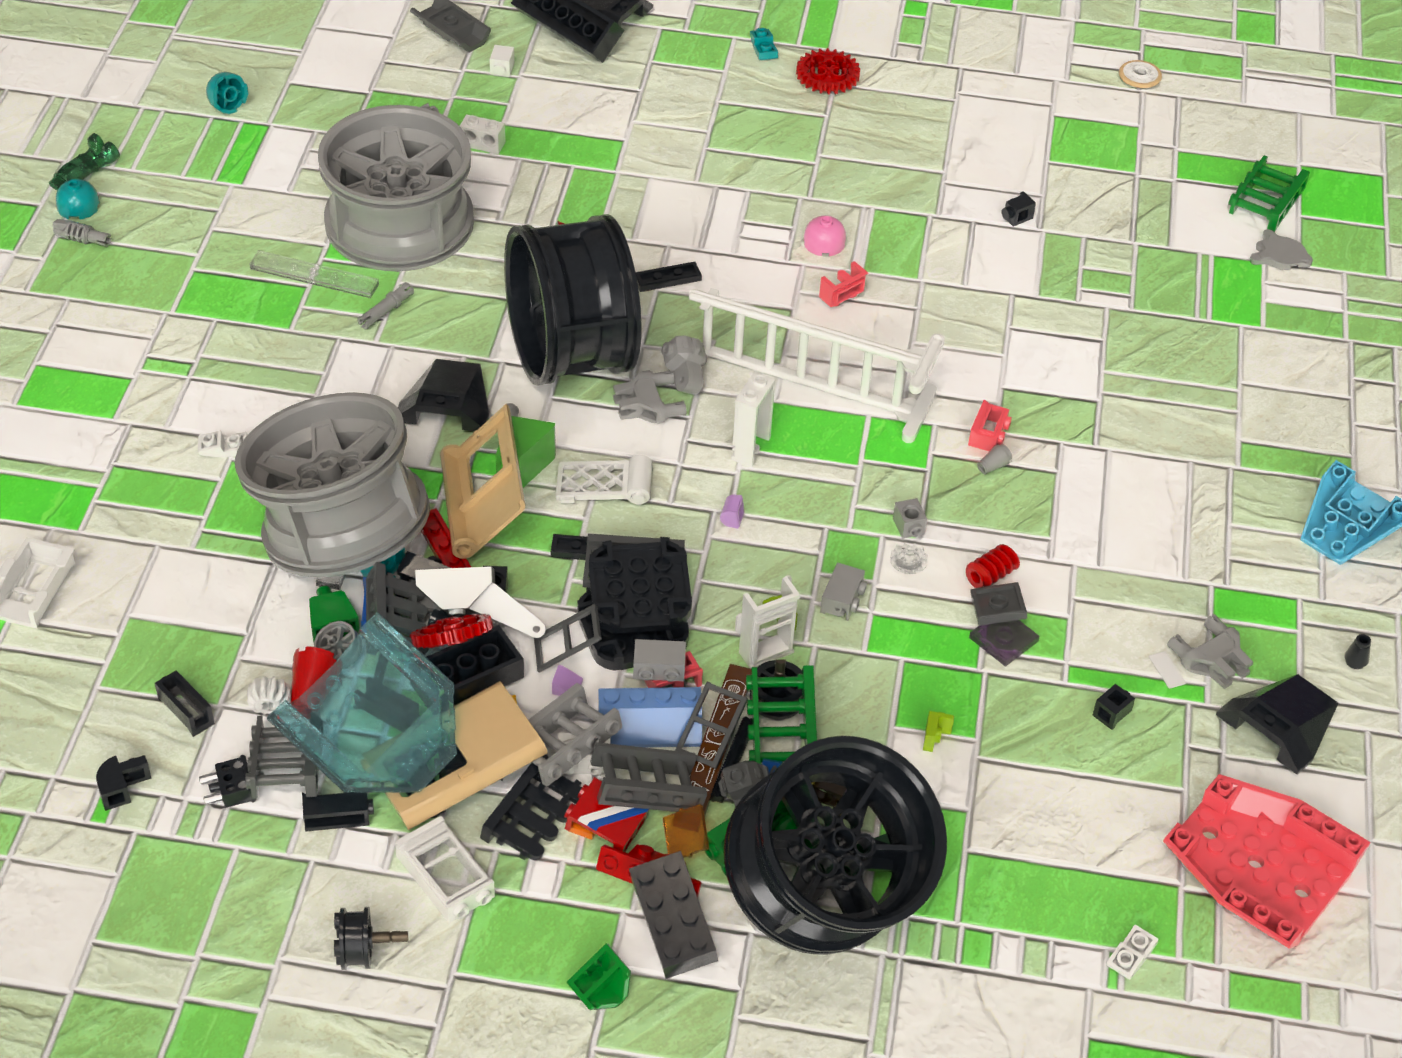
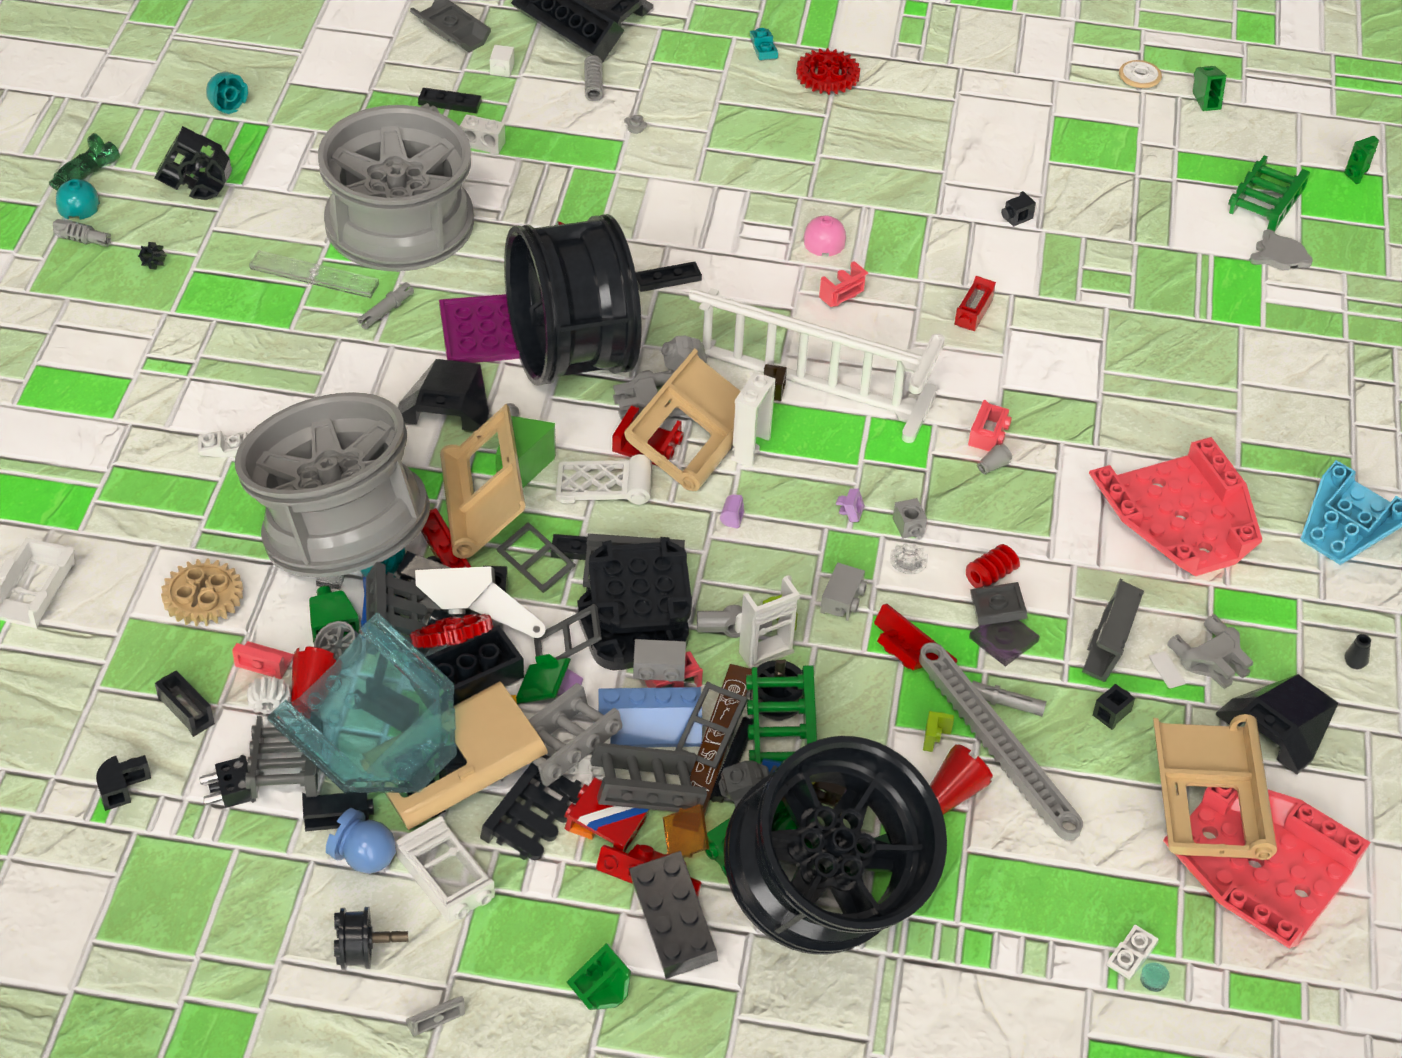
none -> black gear [138,242,167,270]
none -> black connector [154,126,232,200]
none -> tan gear [161,558,243,627]
none -> coral panel [232,641,294,679]
none -> medium blue tile [326,808,396,874]
none -> light grey slope [405,996,465,1036]
none -> black tile [418,88,482,114]
none -> magenta tile [439,294,520,363]
none -> dark grey window [496,522,575,593]
none -> green piece [516,654,571,704]
none -> light grey piece [584,55,603,101]
none -> red panel [612,406,684,466]
none -> light grey plate [624,115,647,134]
none -> tan piece [625,348,741,491]
none -> light grey piece [697,605,772,638]
none -> dark brown bracket [764,364,787,402]
none -> lavender tile [836,489,865,522]
none -> red bracket [874,604,957,670]
none -> light grey gear [919,643,1083,840]
none -> red cone [930,744,993,815]
none -> red window [954,276,996,332]
none -> light grey pin [972,681,1047,717]
none -> dark grey piece [1082,578,1144,682]
none -> coral wedge [1089,437,1262,576]
none -> clear light blue tile [1140,963,1170,992]
none -> tan piece [1153,714,1277,860]
none -> green torso [1193,66,1227,111]
none -> green bracket [1344,136,1379,184]

